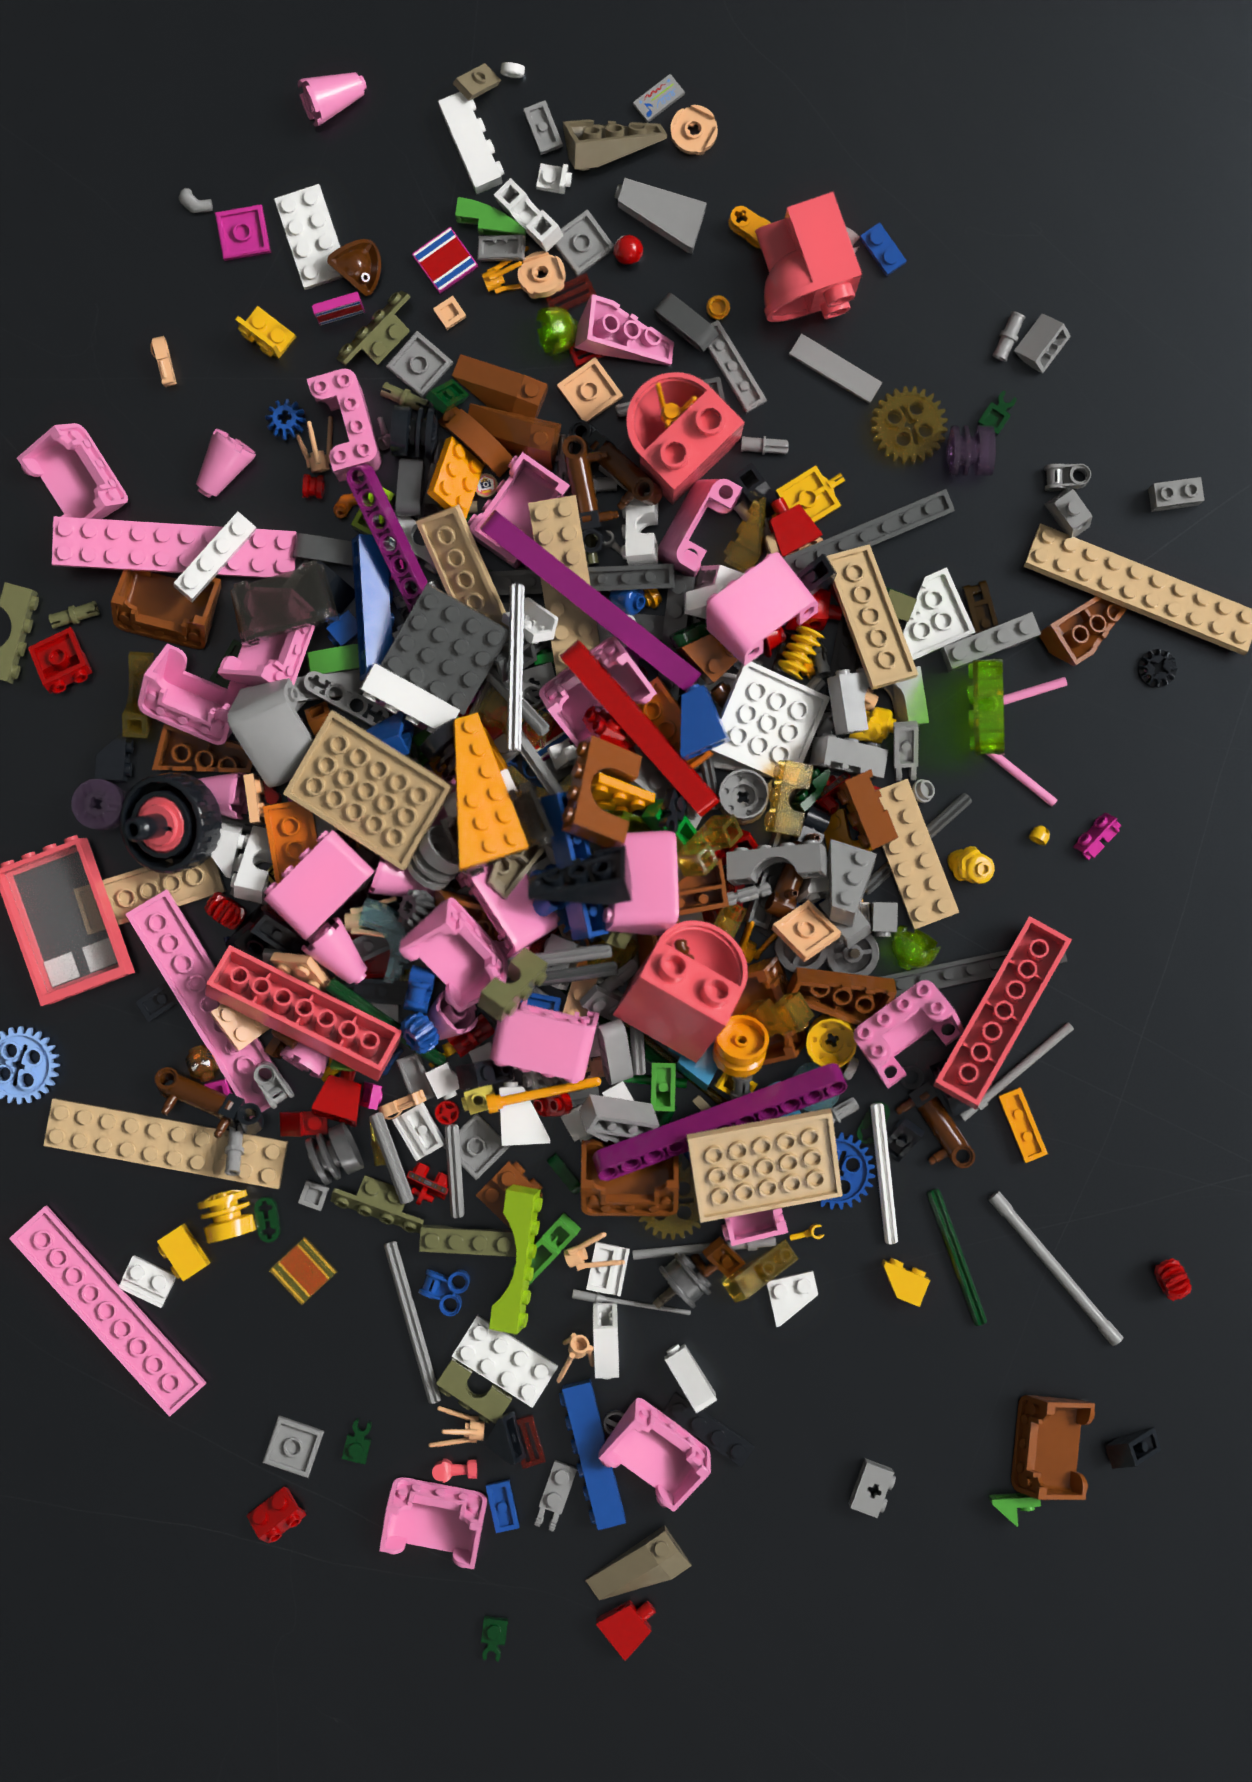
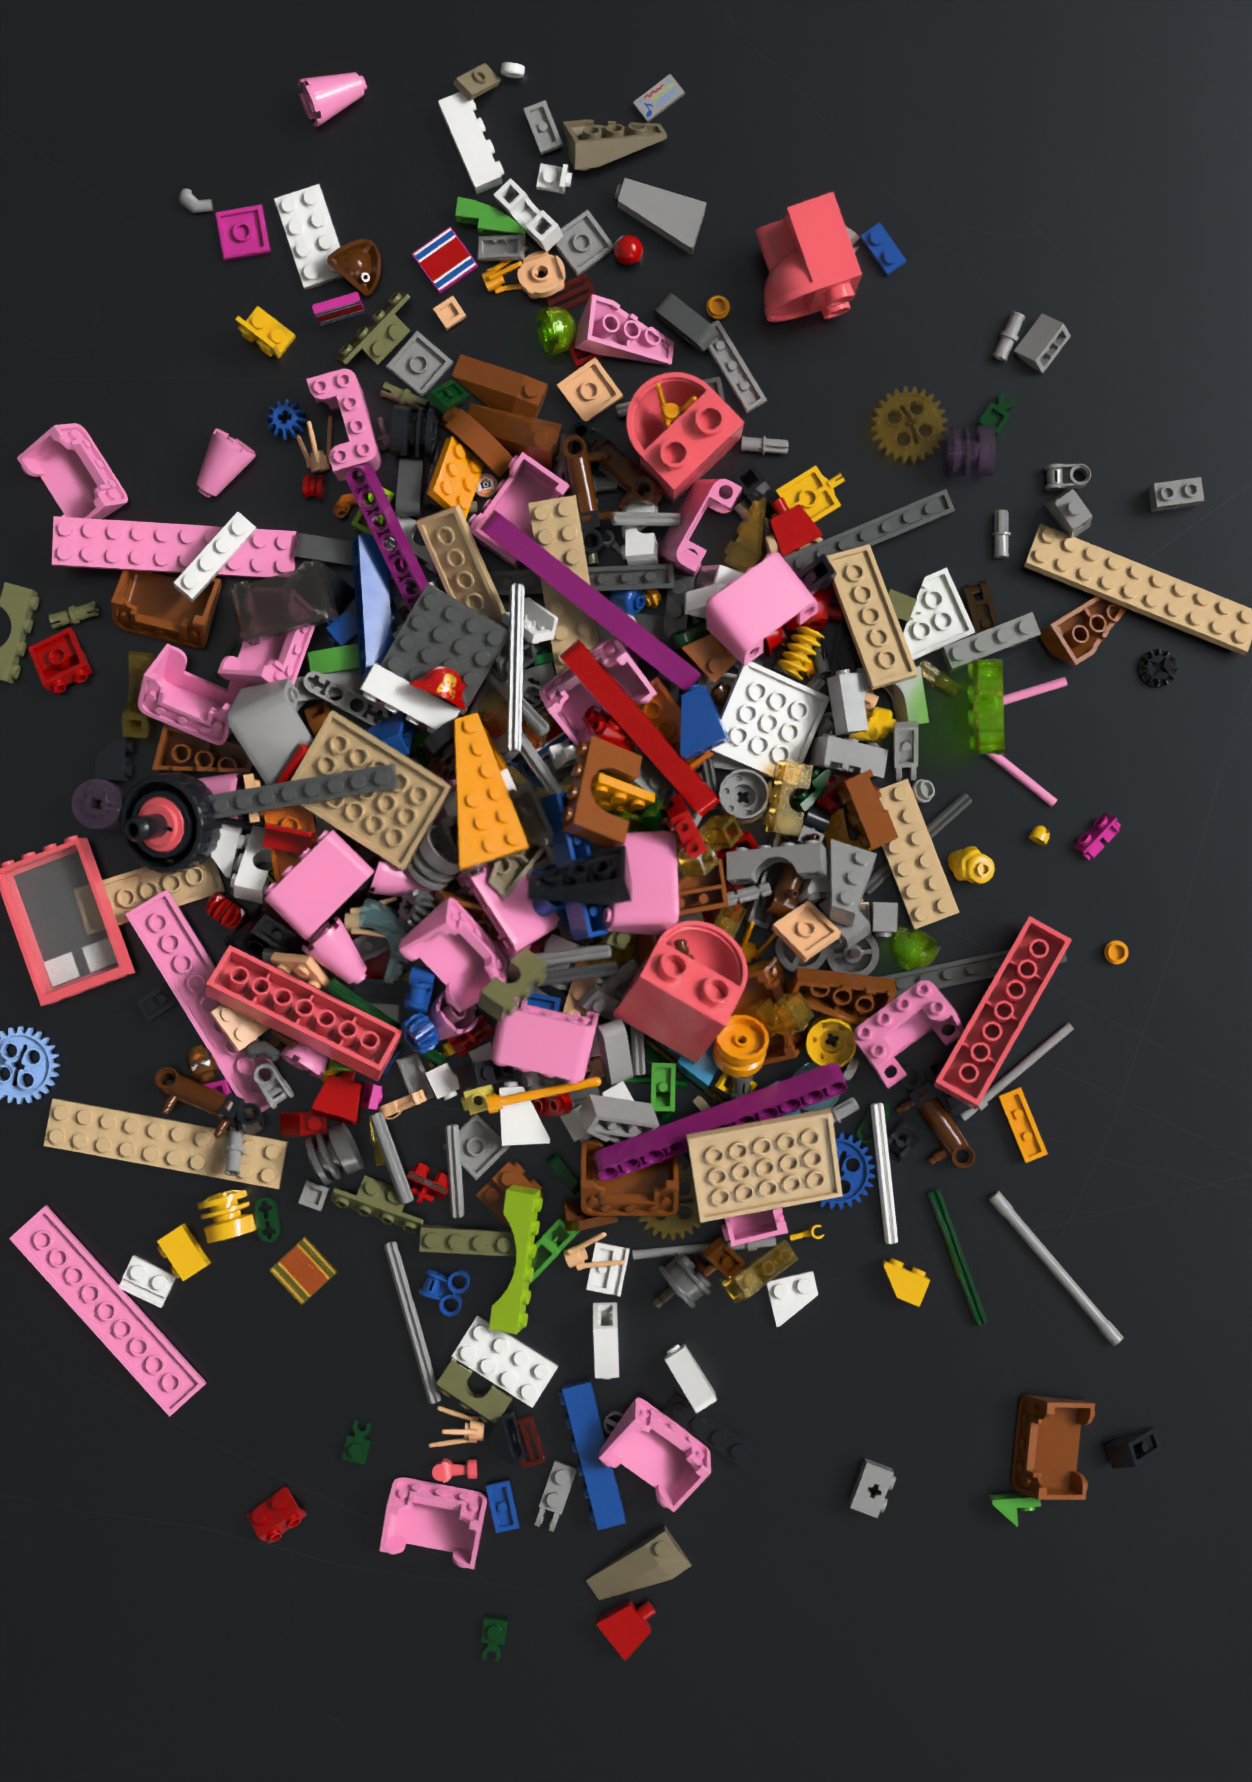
light nougat piece [150,336,177,387] -> none
light grey tile [263,1415,324,1478] -> none
white plate [392,1102,446,1161] -> none
red wheel [435,1100,460,1125] -> none
light nougat plant [556,1333,595,1383] -> none
light grey piece [572,1289,691,1315] -> none
light nougat plate [670,105,718,155] -> none
light orange piece [728,206,771,249] -> none
light grey tile [789,333,883,404] -> none
red gear [1154,1258,1192,1301] -> none
none -> dark grey plate [209,764,399,819]
none -> dark grey arm [245,1040,281,1062]
none -> red panel [263,823,316,854]
none -> red bar [274,743,309,784]
none -> red hat [409,666,466,711]
none -> reddish brown panel [562,1198,618,1231]
none -> light grey axle [611,512,681,526]
none -> red plate [666,794,708,860]
none -> clear yellow axle [917,660,961,698]
none -> light grey axle [992,510,1011,558]
none -> light orange plate [1104,941,1128,964]

